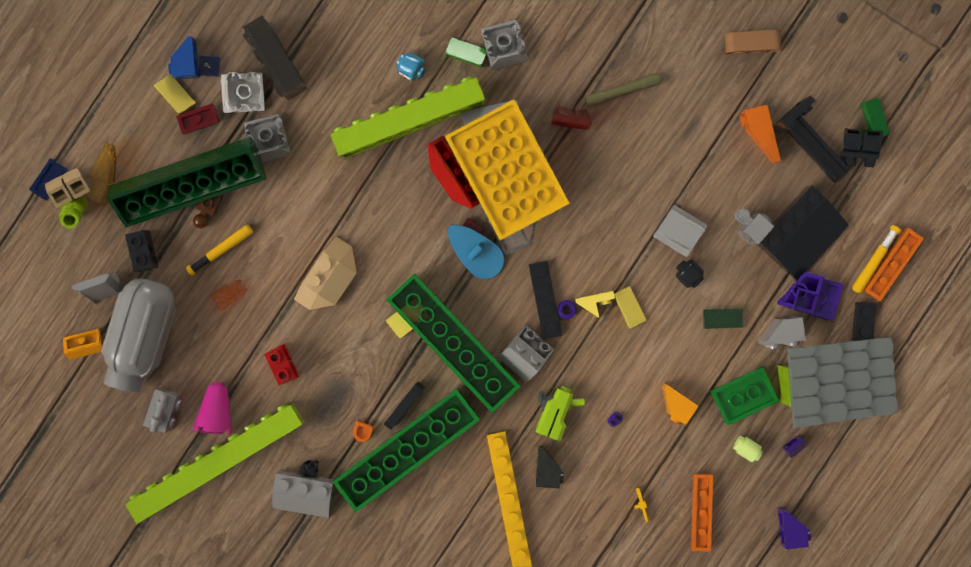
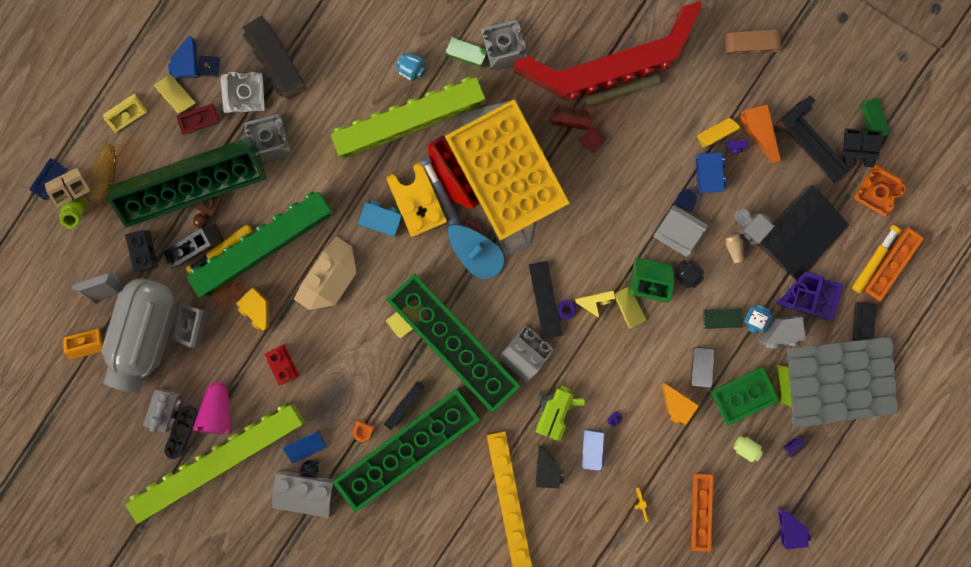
none -> light yellow slope [103,94,147,133]
none -> black slope [163,224,225,269]
none -> black beam [164,405,198,459]
none -> light grey slope [171,303,209,348]
none -> green brick [187,191,335,297]
none -> yellow slope [236,287,269,331]
none -> blue slope [283,430,327,464]
none -> dark azure brick [358,200,403,237]
none -> yellow brick [386,162,448,238]
none -> sand blue piece [420,157,462,225]
none -> red slope [513,1,702,101]
none -> dark red plate [579,126,606,154]
none -> slope [582,430,604,471]
none -> green slope [628,257,674,303]
none -> clear blue tile [674,189,697,212]
none -> slope [691,347,715,388]
none -> blue brick [695,152,727,194]
none -> yellow slope [697,118,740,148]
none -> tan cone [724,233,745,263]
none -> dark purple plate [725,140,748,153]
none -> head [744,304,773,334]
none -> orange slope [854,164,907,217]

